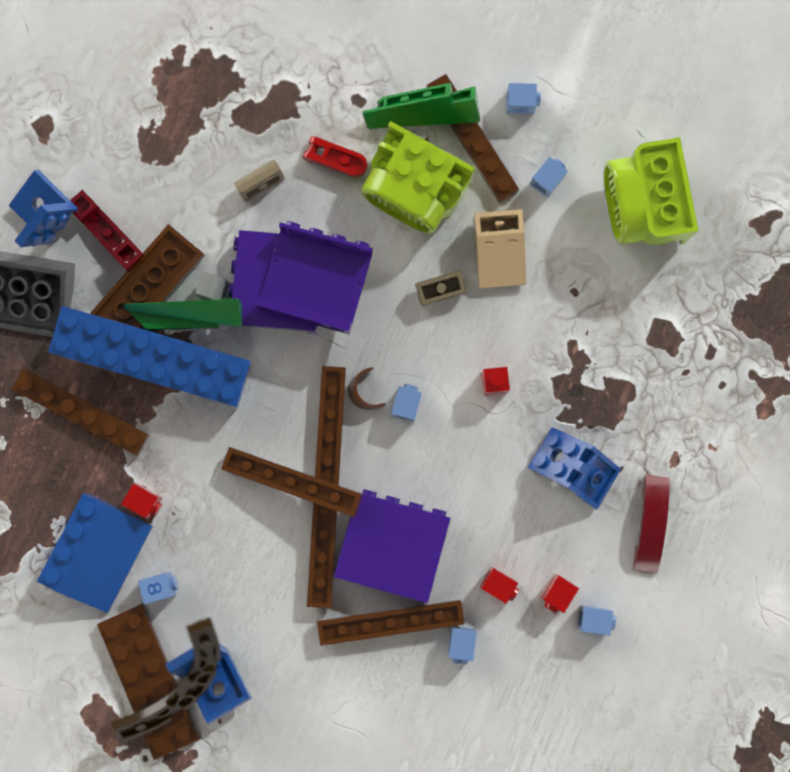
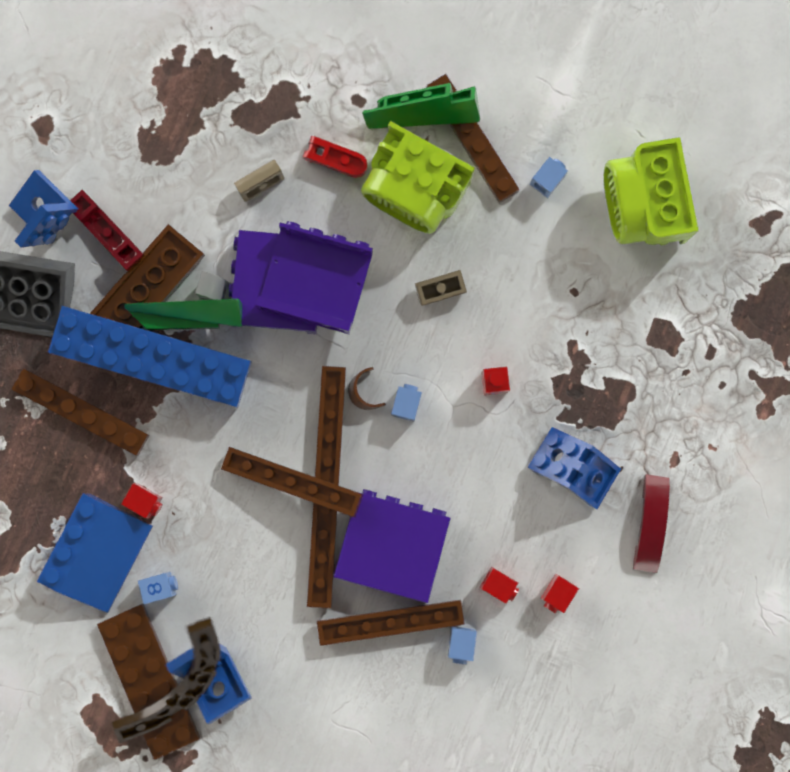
tan slope [473,209,526,289] -> none
medium blue brick [506,83,541,114] -> none
medium blue brick [577,605,616,636] -> none

